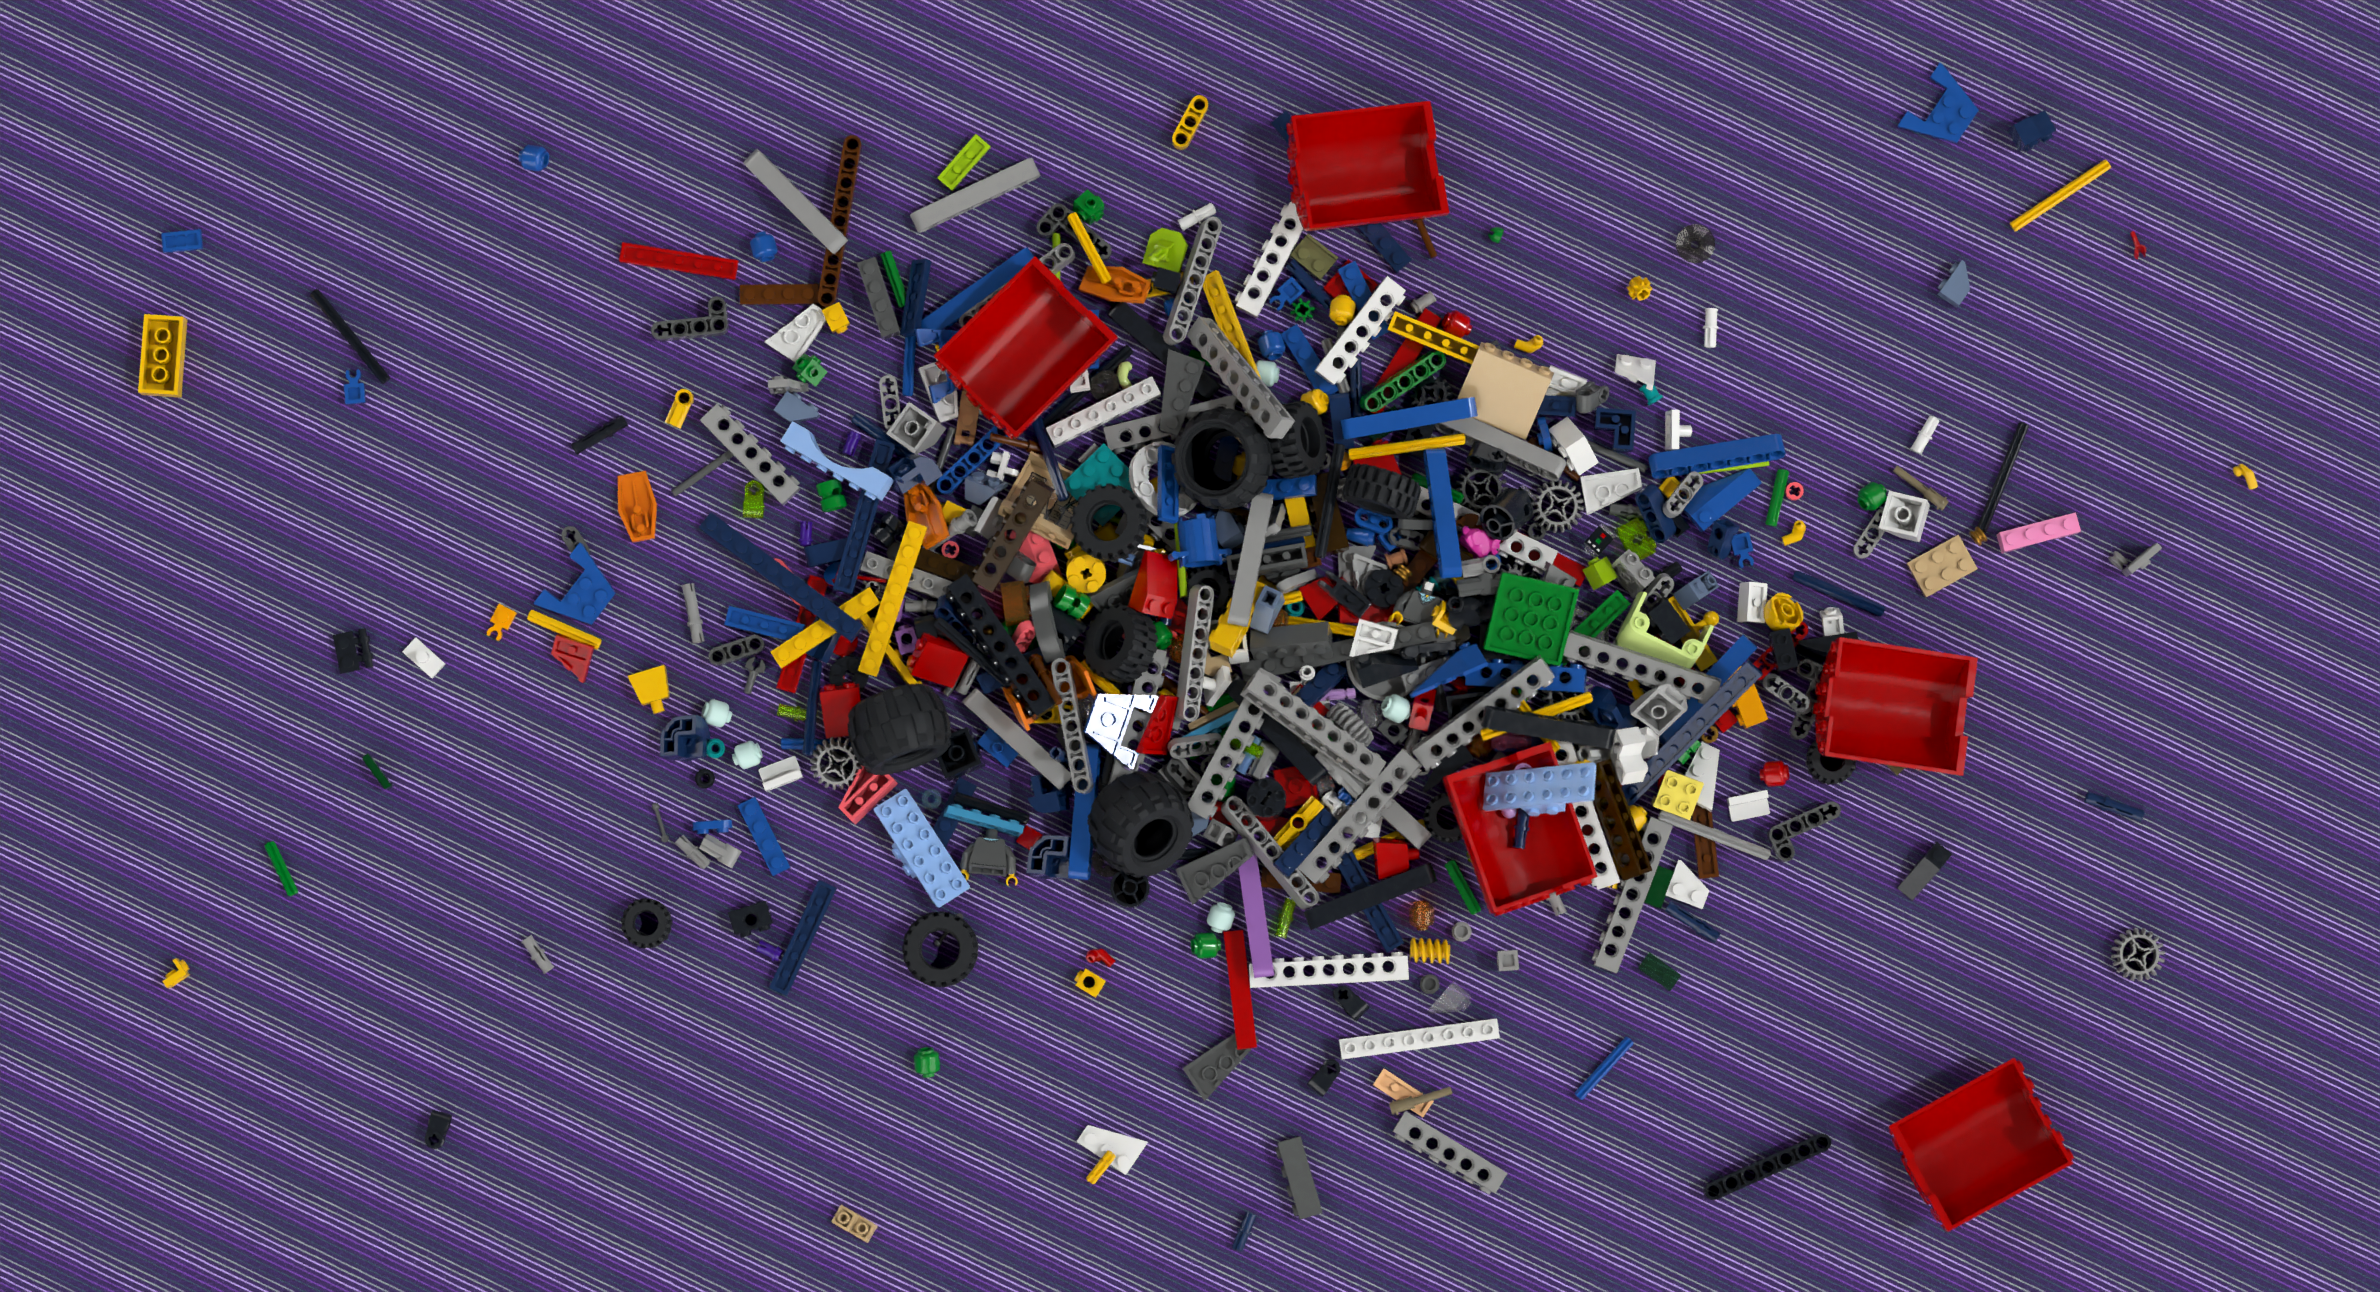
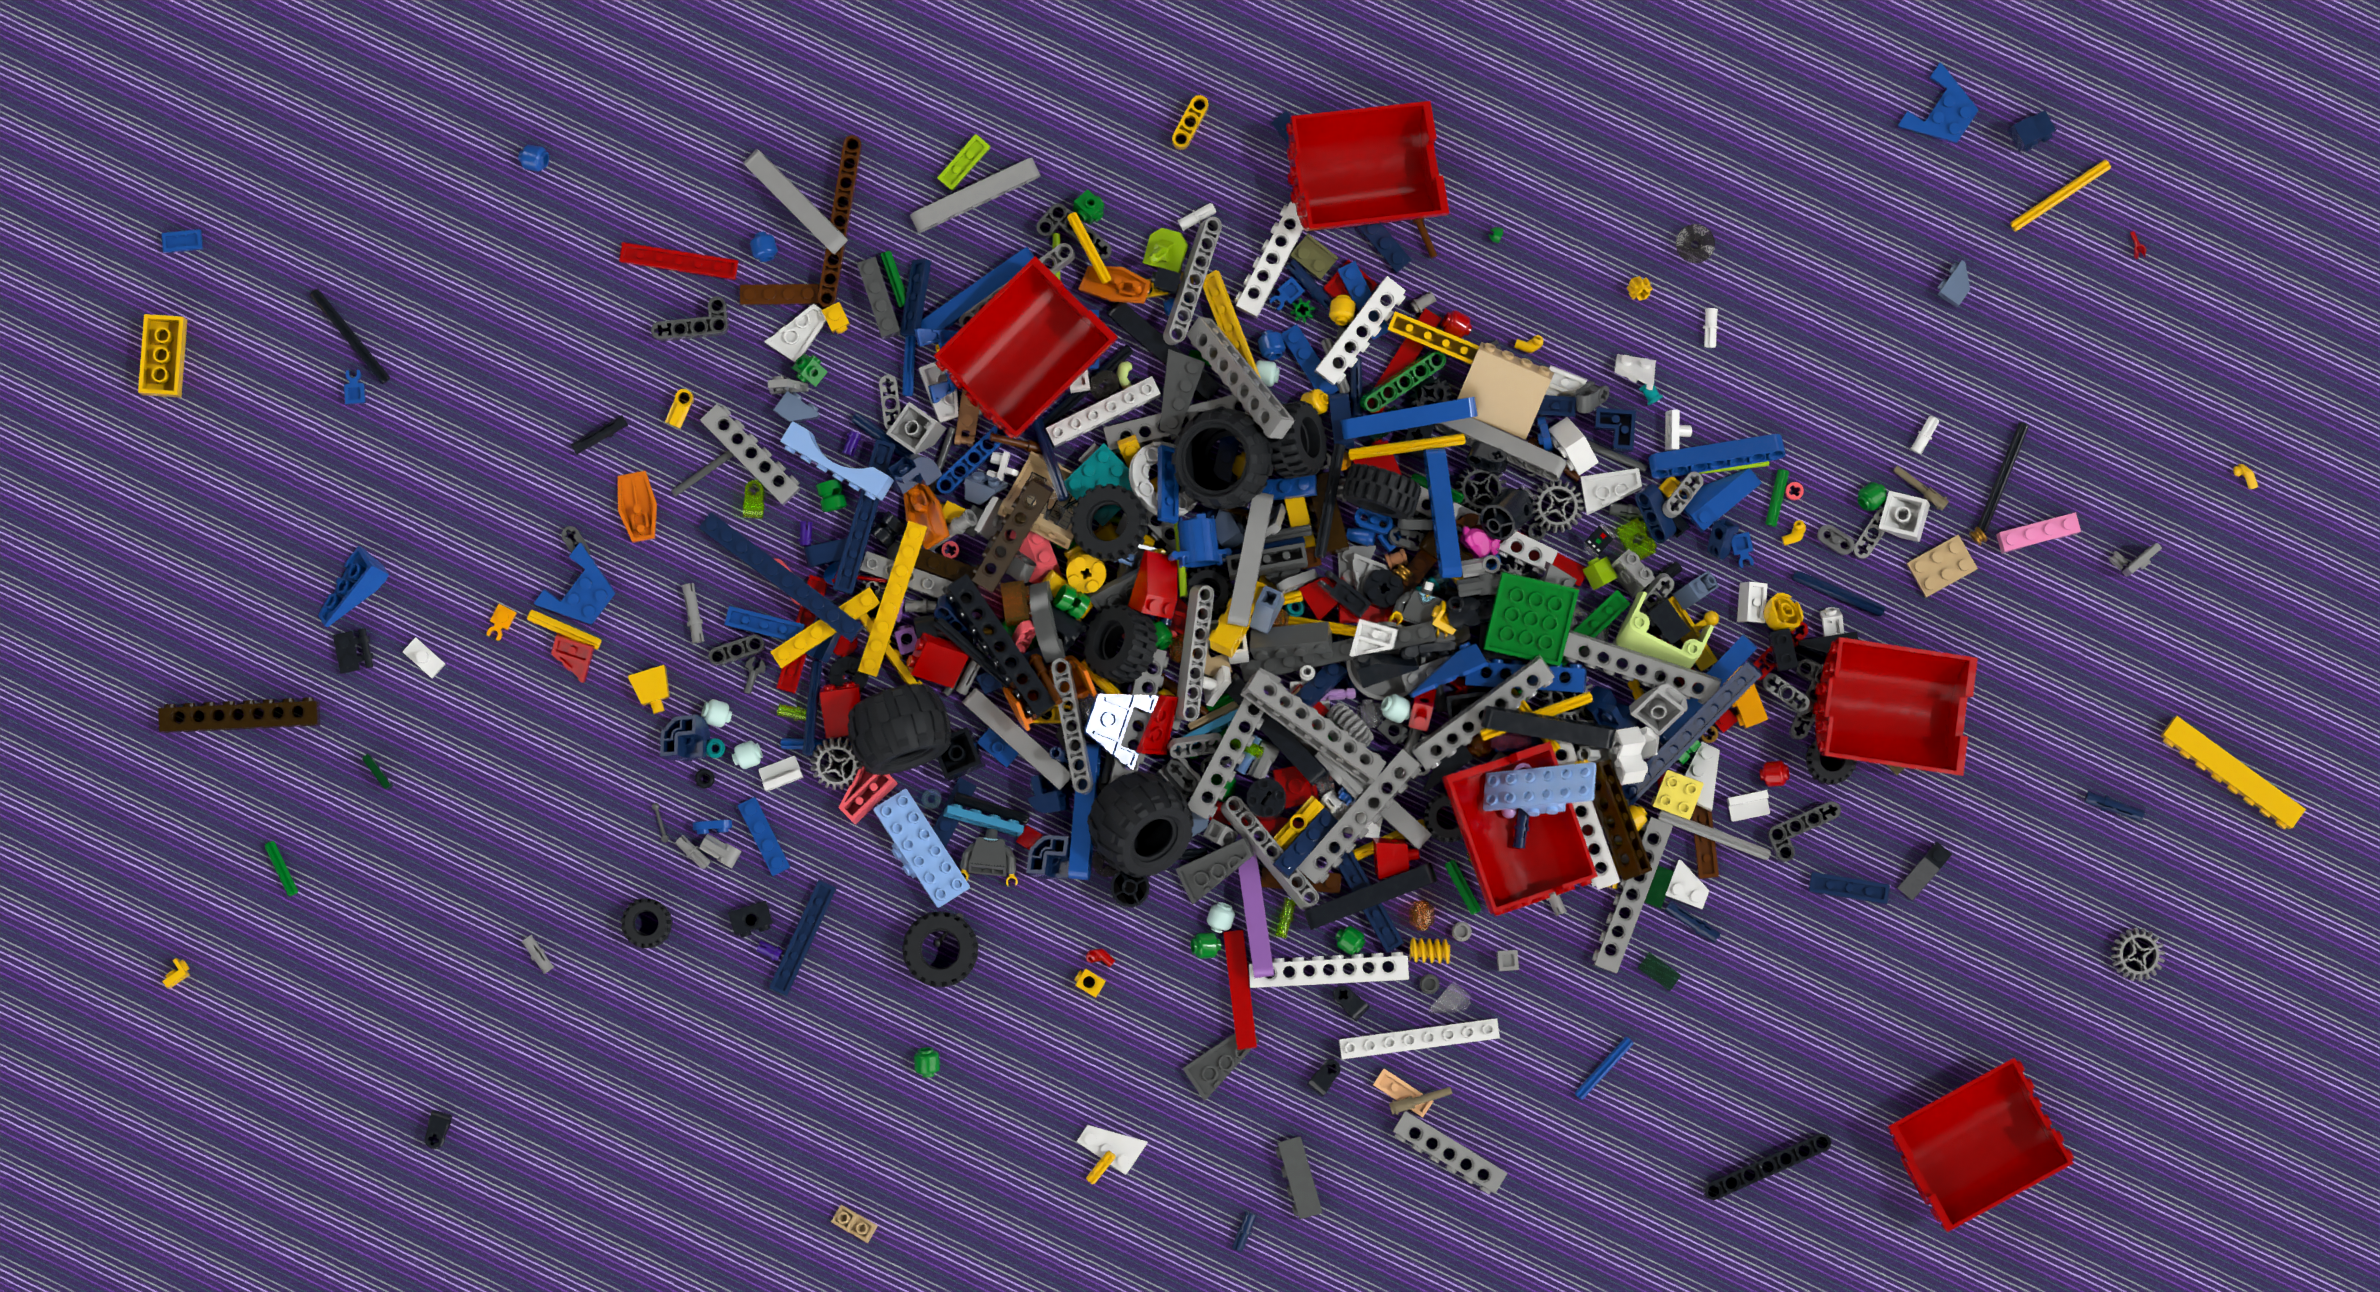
none -> dark brown brick [158,697,320,733]
none -> blue wedge [318,546,389,627]
none -> yellow plate [1117,435,1141,468]
none -> green head [1335,926,1366,955]
none -> dark blue plate [1808,872,1890,904]
none -> flat silver plate [1817,524,1854,555]
none -> yellow brick [2160,716,2306,830]

